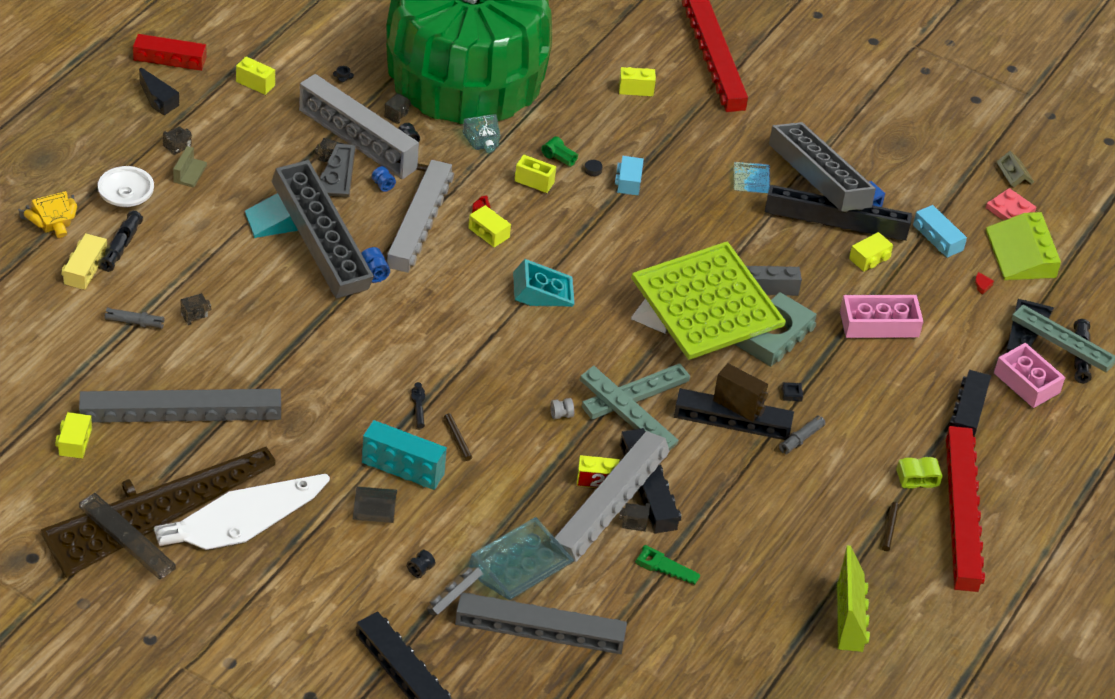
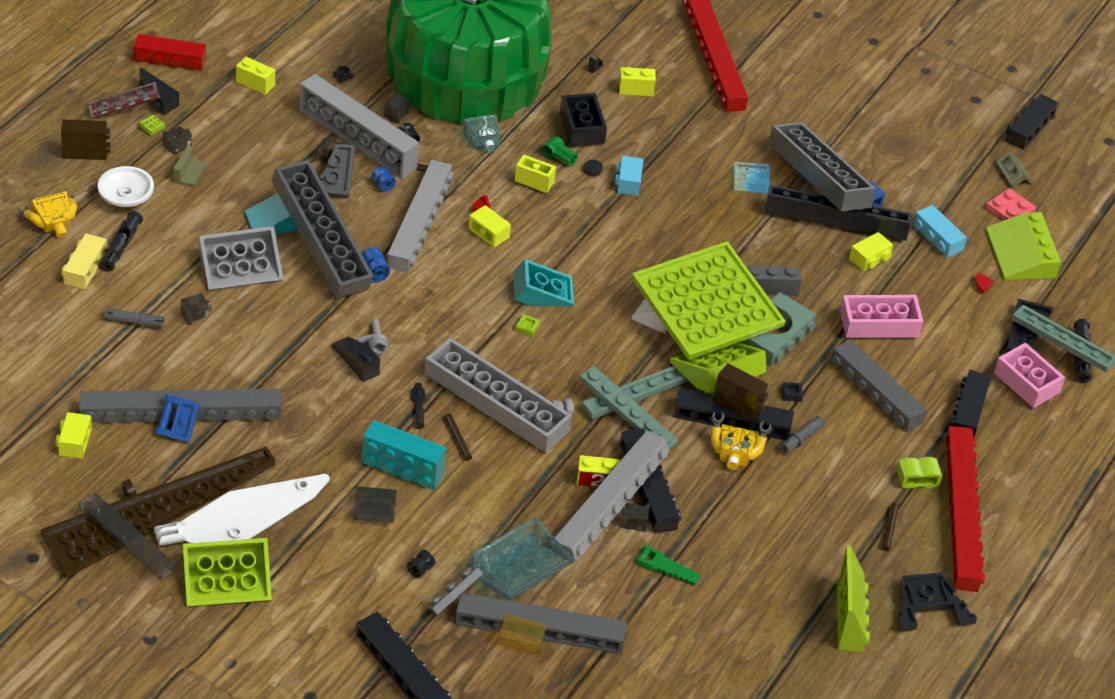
none -> dark brown brick [61,119,111,160]
none -> clear smoke tile [87,82,160,119]
none -> lime tile [139,115,165,136]
none -> blue plate [155,394,201,442]
none -> lime slope [183,538,272,607]
none -> light grey slope [198,226,284,291]
none -> black slope [332,336,380,382]
none -> light grey piece [358,319,388,354]
none -> light grey brick [425,338,572,453]
none -> clear yellow panel [499,614,547,655]
none -> lime tile [515,314,540,337]
none -> black brick [560,93,607,146]
none -> black tile [588,55,603,73]
none -> lime slope [670,343,766,394]
none -> yellow torso [711,412,772,470]
none -> dark grey brick [831,339,927,432]
none -> black wing [898,572,977,631]
none -> black brick [1005,94,1059,150]

